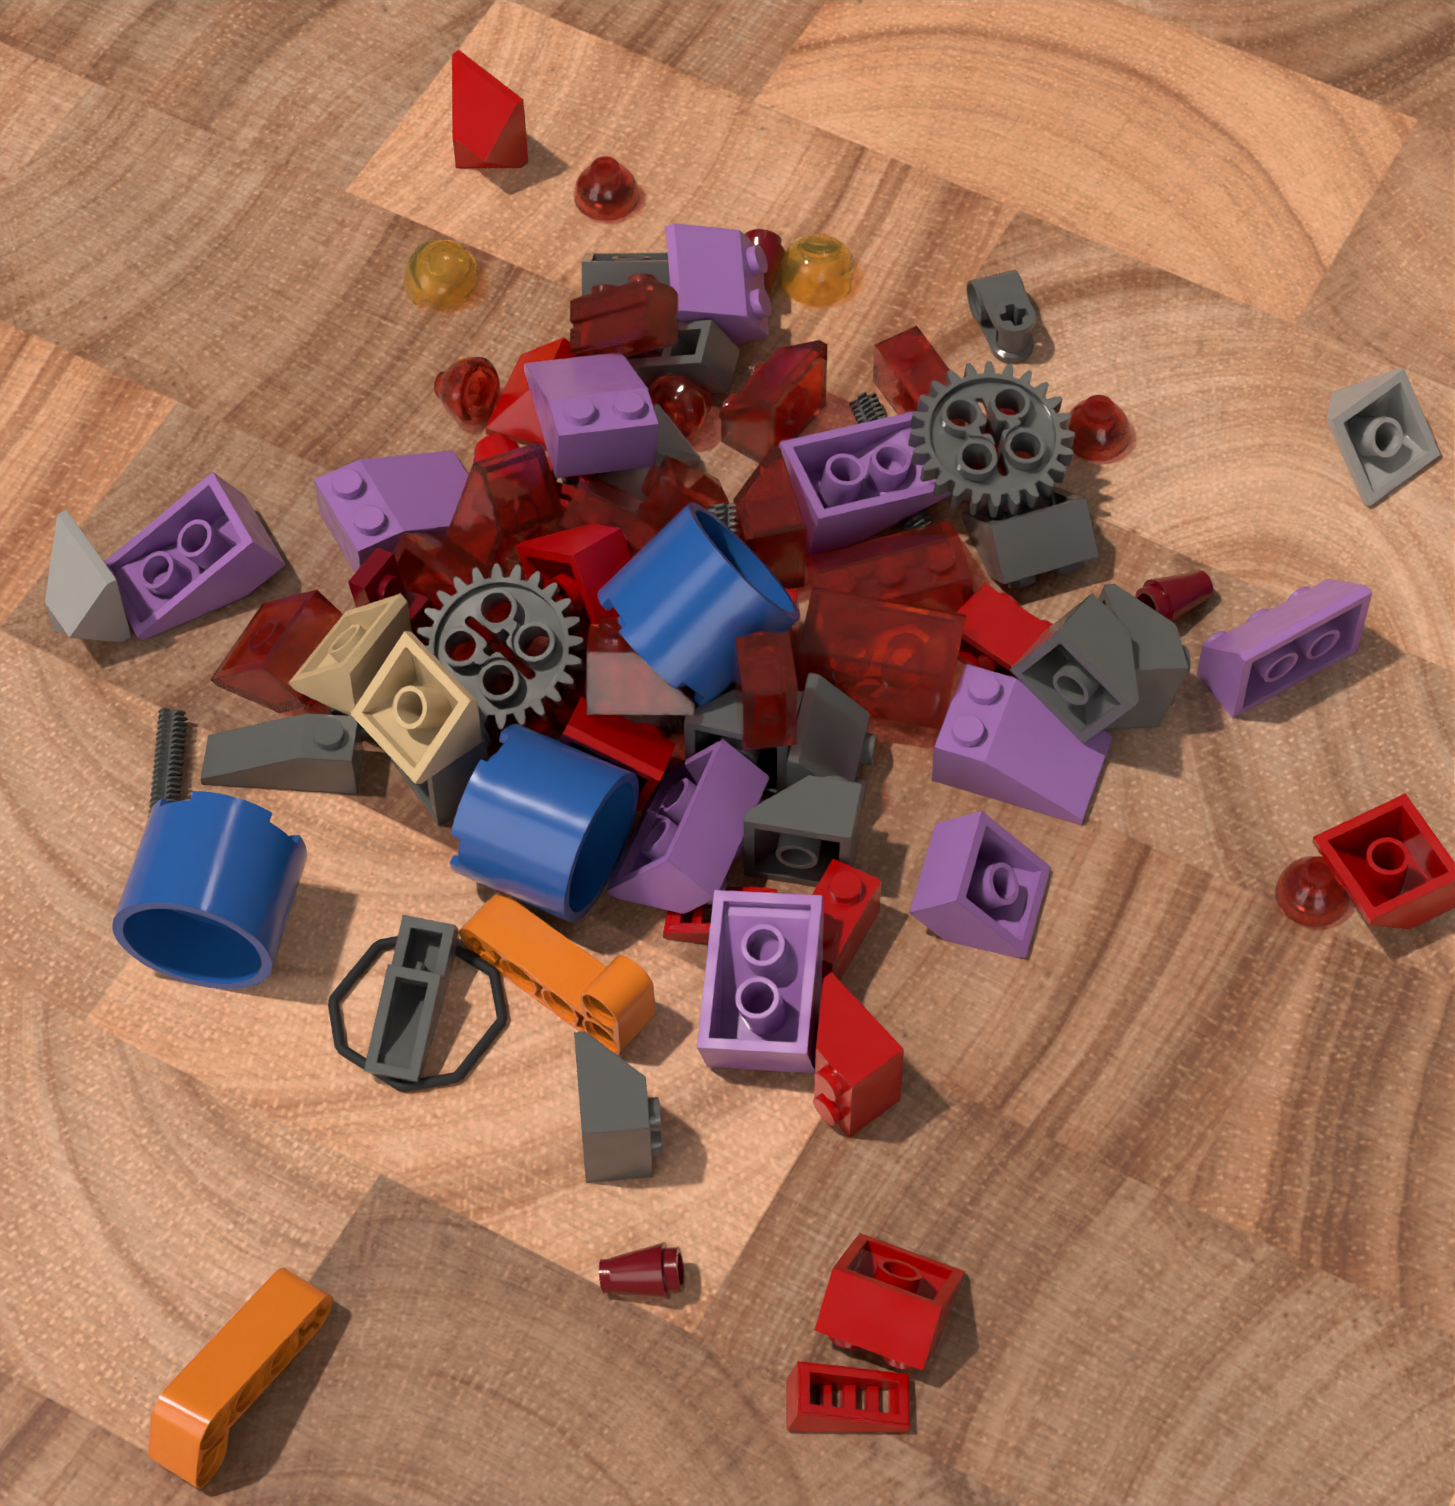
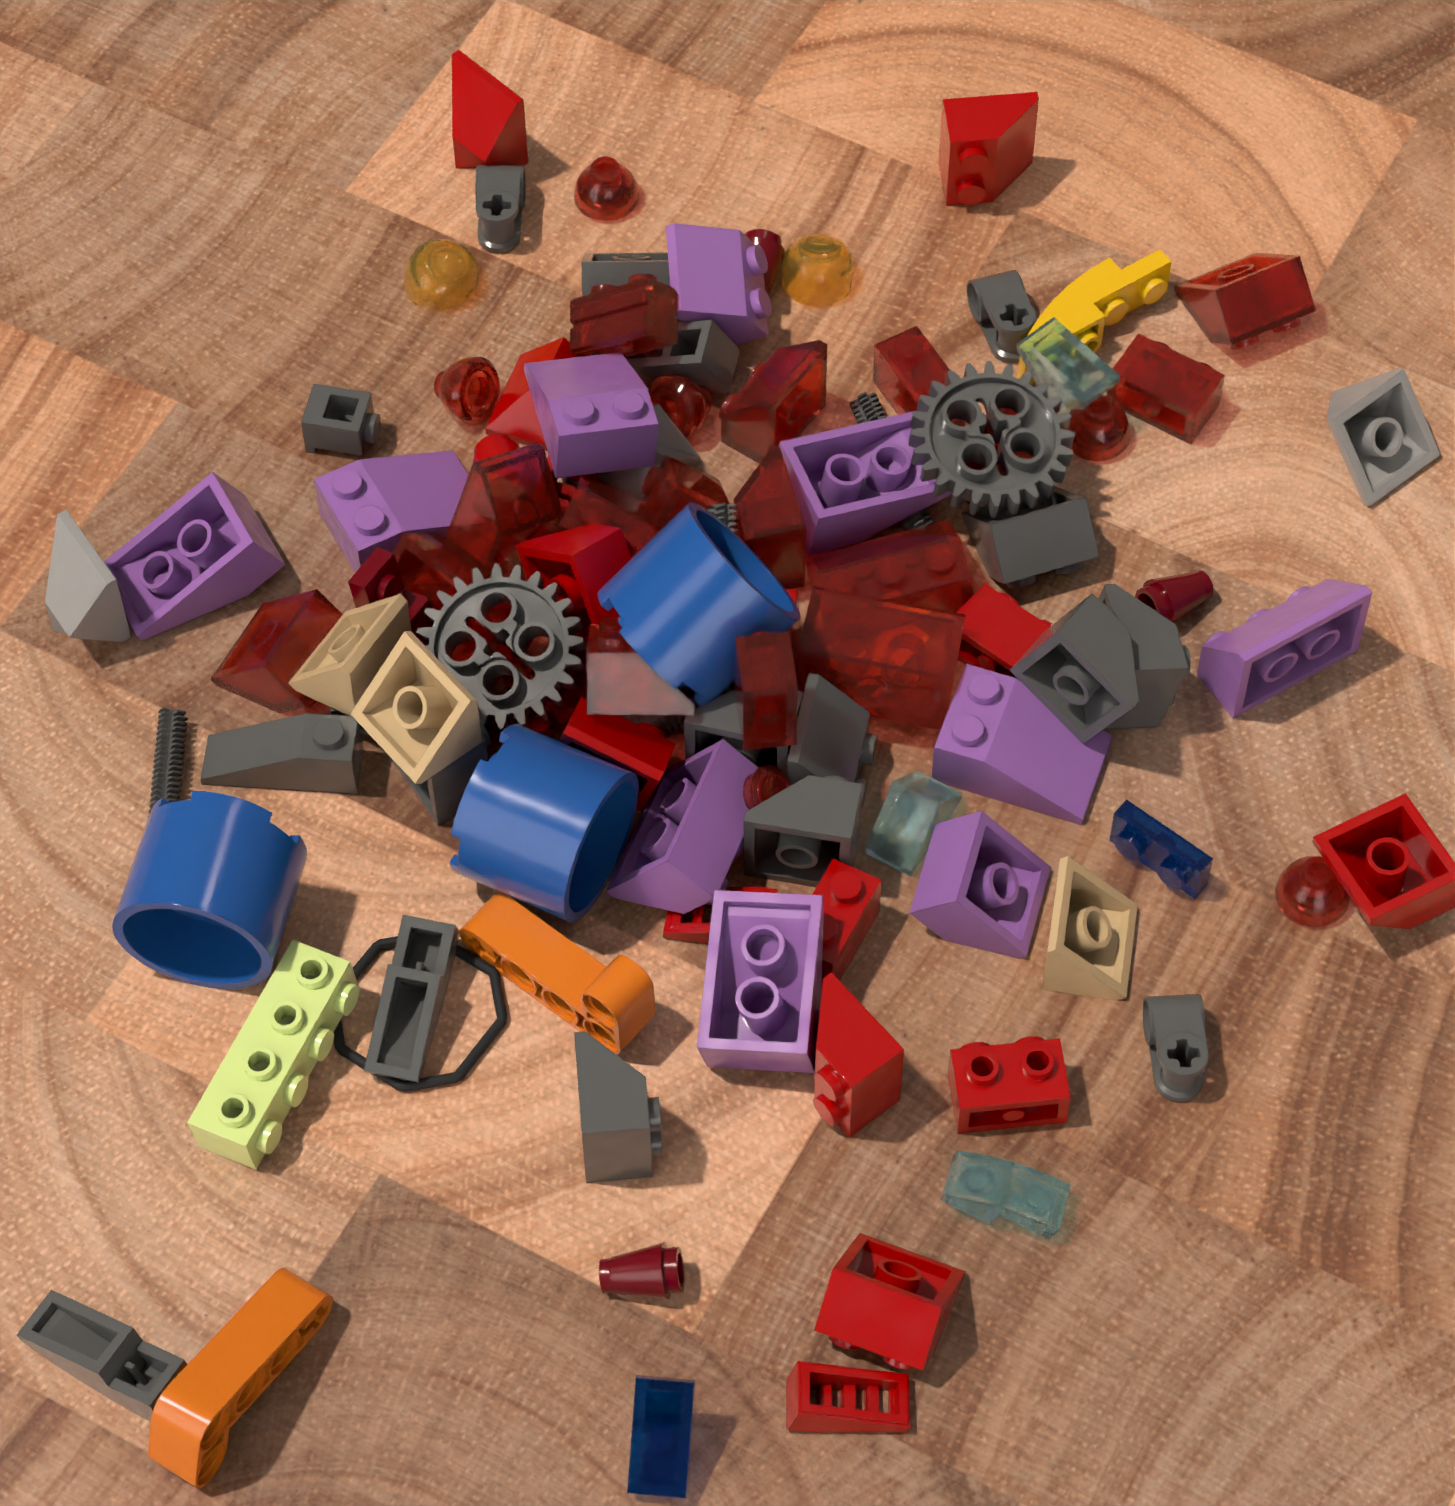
none -> dark grey slope [17,1290,188,1422]
none -> yellowish green brick [187,939,359,1170]
none -> dark grey brick [301,384,381,455]
none -> dark grey piece [475,165,526,254]
none -> clear blue slope [627,1375,695,1498]
none -> clear red plate [743,765,790,810]
none -> clear light blue slope [865,770,963,876]
none -> red slope [939,92,1039,206]
none -> clear light blue slope [941,1151,1071,1239]
none -> red brick [948,1036,1071,1134]
none -> clear light blue slope [1017,317,1120,409]
none -> yellow slope [1018,249,1172,385]
none -> tan slope [1042,856,1138,1000]
none -> clear red brick [1105,333,1225,445]
none -> clear blue plate [1109,799,1213,899]
none -> dark grey piece [1143,994,1209,1102]
none -> clear red slope [1174,253,1316,350]

